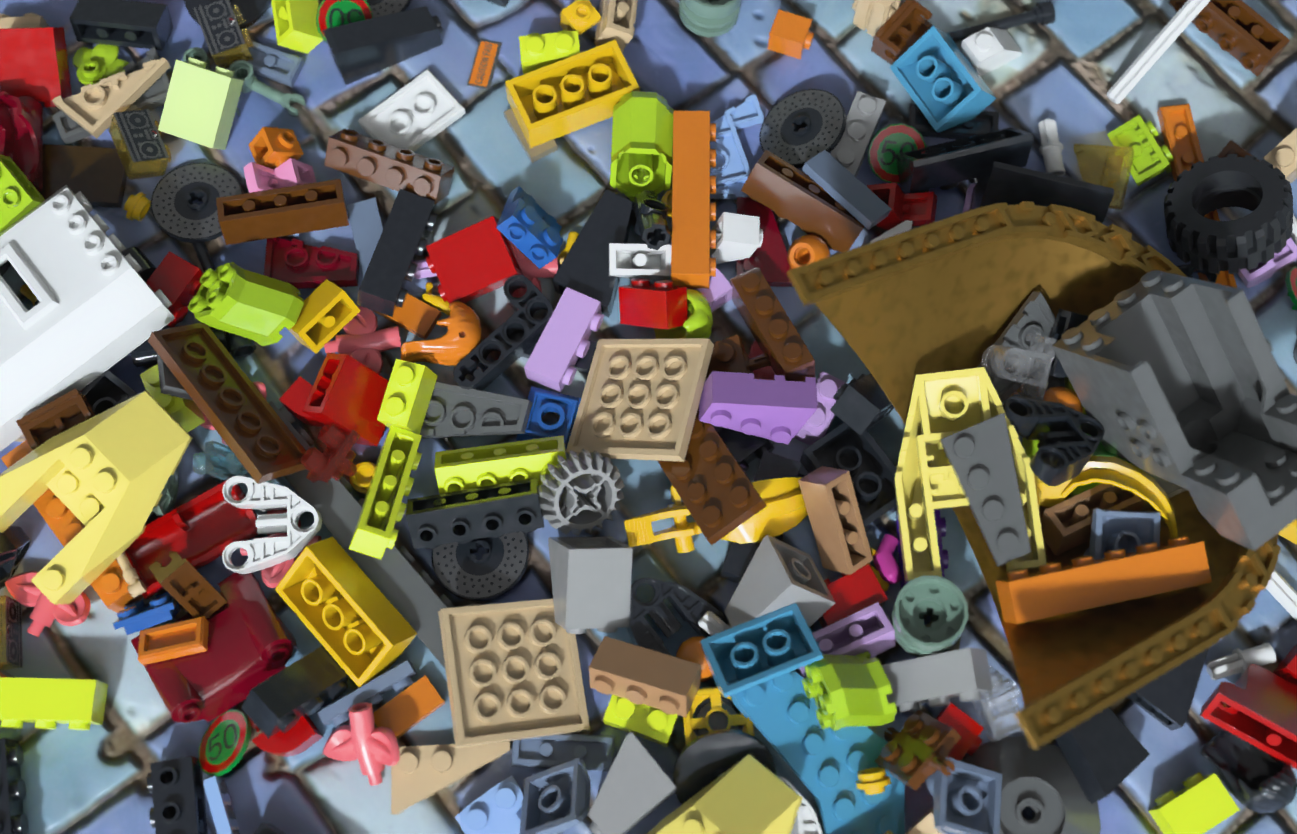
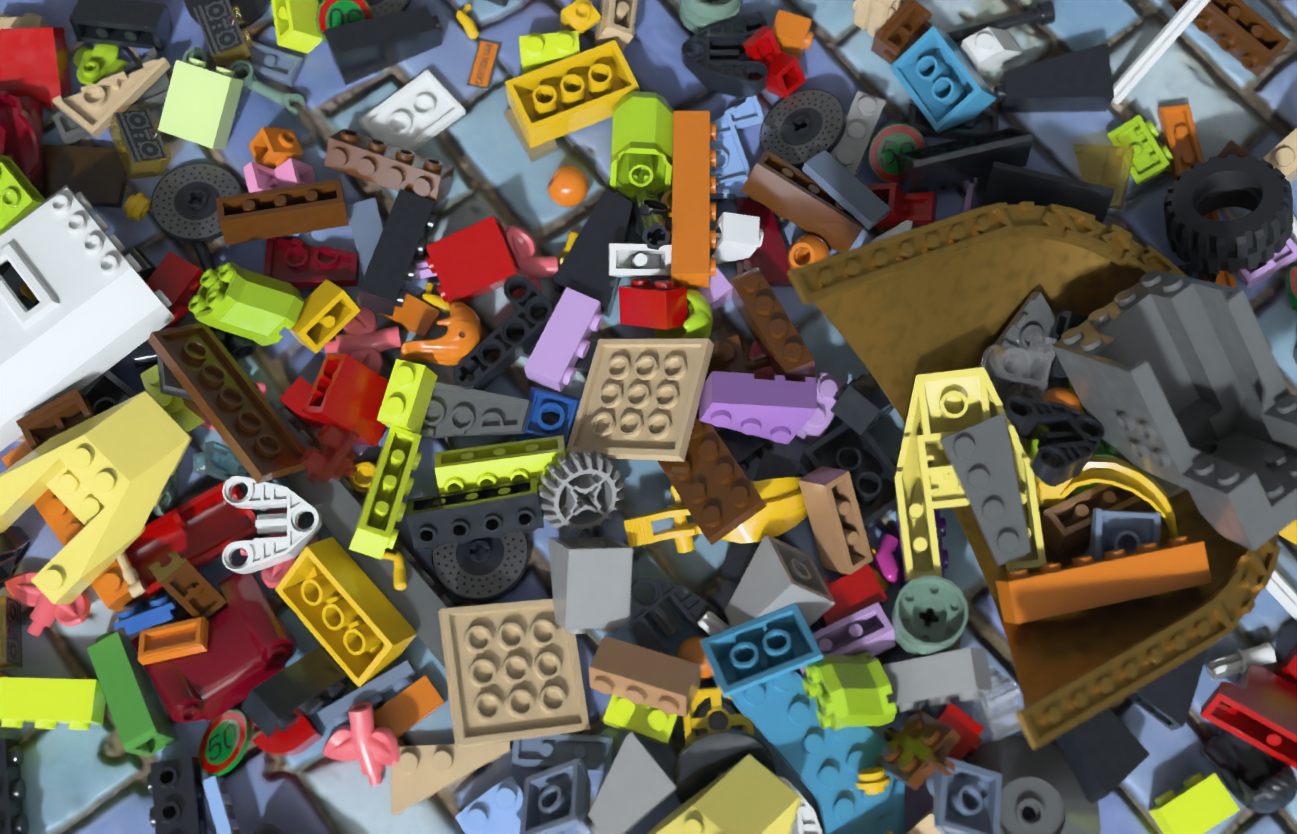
blue plate [496,186,563,269] -> none
white axle [1038,118,1065,177] -> none
none -> bright green slope [87,631,178,757]
none -> yellow piece [382,551,407,591]
none -> yellow piece [456,3,479,39]
none -> orange piece [547,165,589,207]
none -> black connector [681,14,768,98]
none -> red brick [743,26,806,99]
none -> black slope [994,44,1114,113]

